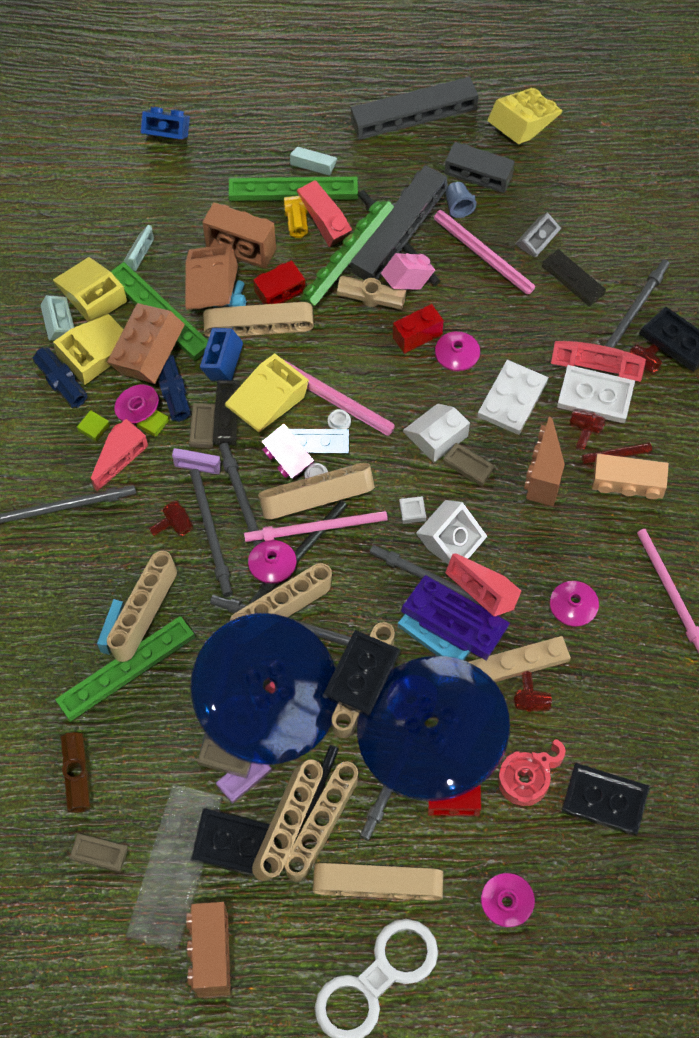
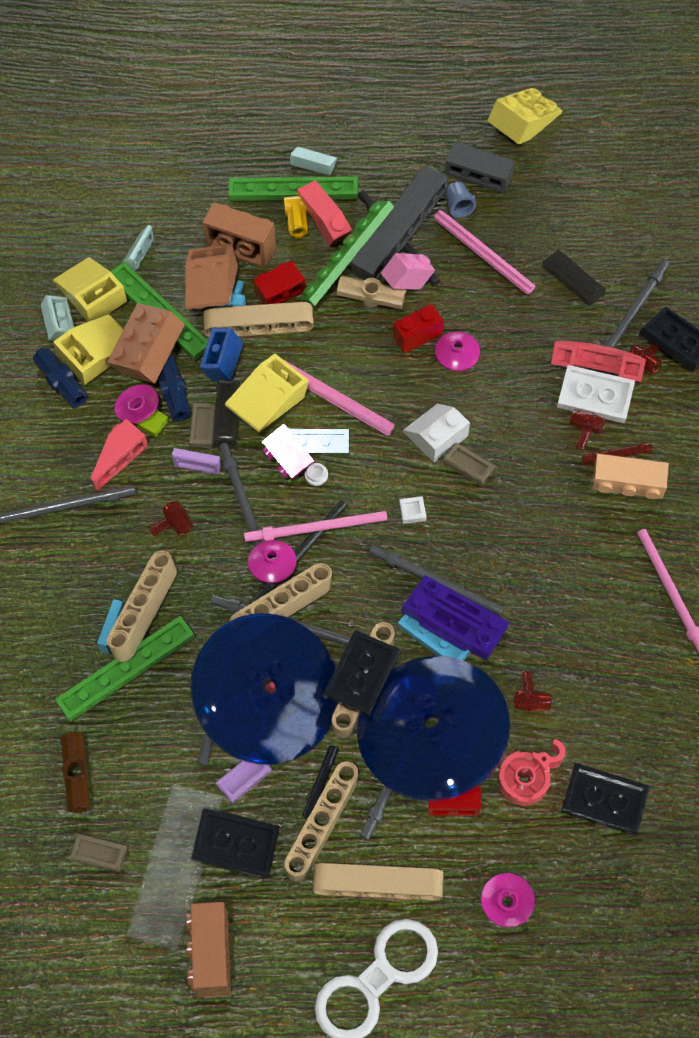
lime tile [77,410,110,442] -> none
blue brick [141,107,190,139] -> none
dark grey bar [190,469,233,597] -> none
dark tan tile [197,738,254,779] -> none
tan beam [252,760,323,881] -> none
tan beam [258,463,375,519] -> none
white plate [328,409,351,429] -> none
dark grey brick [351,77,478,140] -> none
white slope [416,500,487,564] -> none
coral slope [445,553,521,616] -> none
tan plate [468,636,571,688] -> none
white plate [477,360,549,435] -> none
light grey slope [515,212,561,257] -> none
nougat slope [524,417,565,507] -> none
dark pink dish [550,581,599,627] -> none

